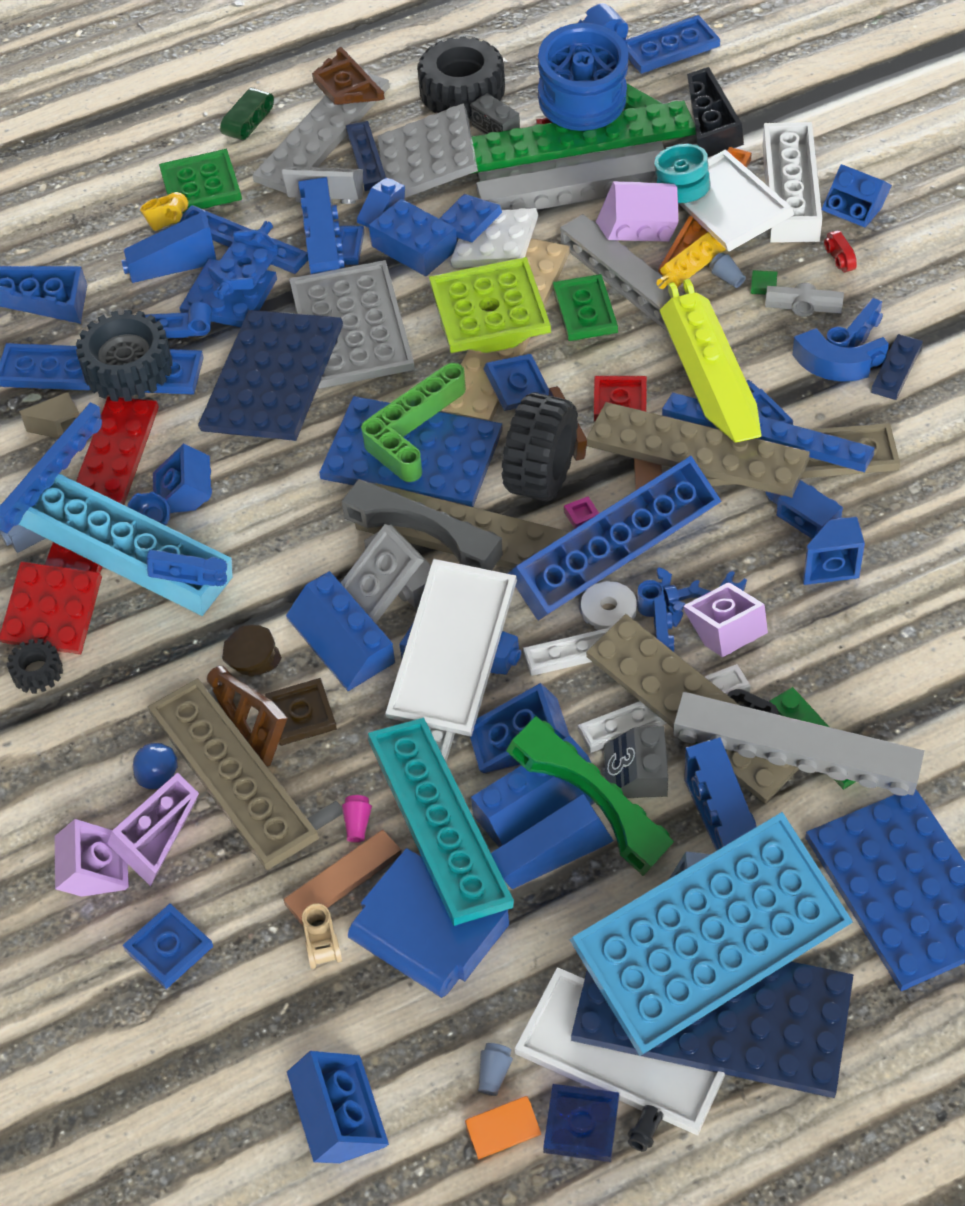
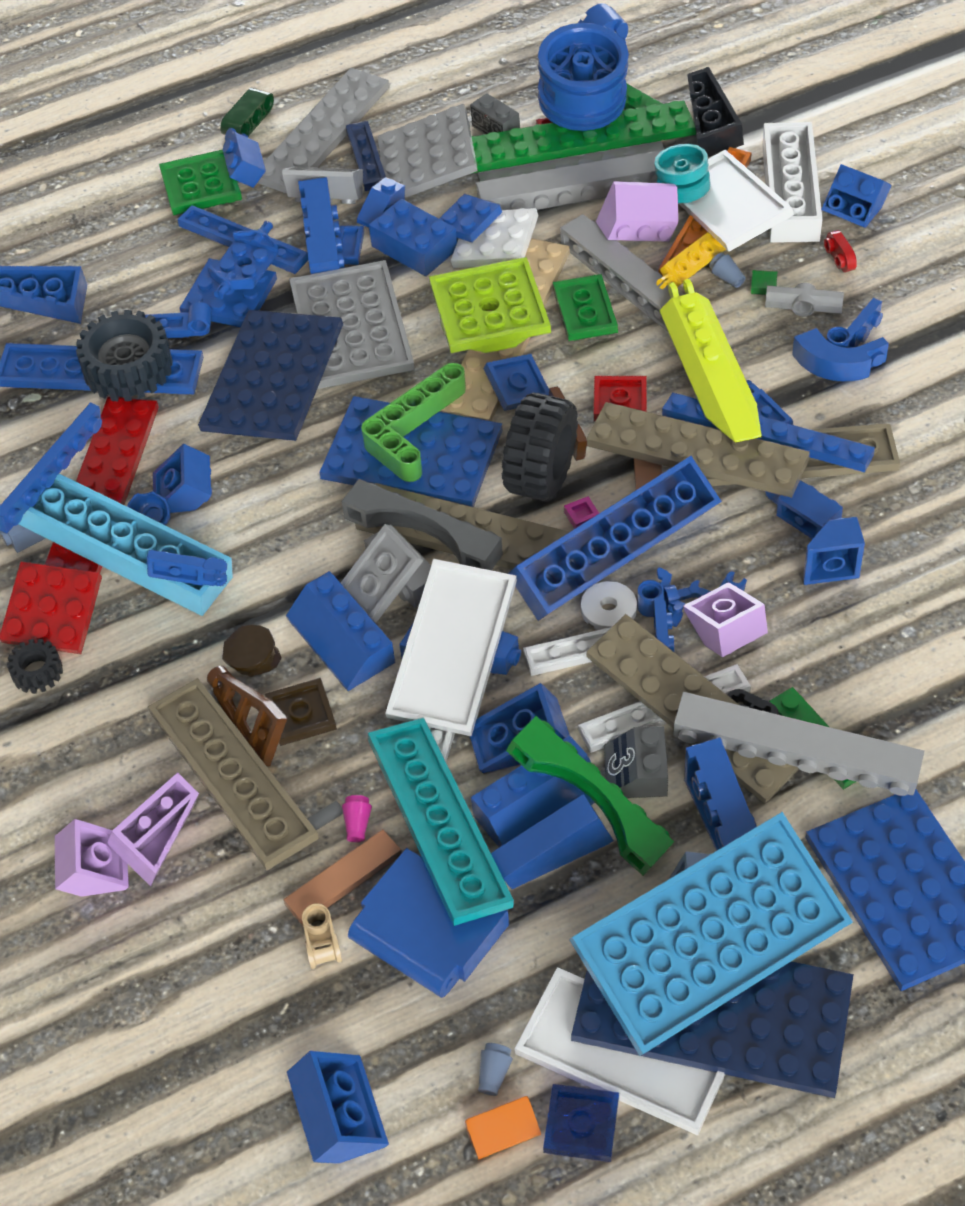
dark tan slope [19,392,80,439] -> none
blue slope [121,212,217,283] -> none
blue plate [123,904,214,989] -> none
blue hair [133,743,178,789] -> none
yellow piece [140,192,189,231] -> none
reddish brown wing [312,47,385,105] -> none
black tyre [417,36,505,119] -> none
blue plate [623,15,720,74] -> none
black pin [628,1105,664,1152] -> none
dark blue plate [871,334,923,400] -> none
none -> blue hinge [223,128,266,188]

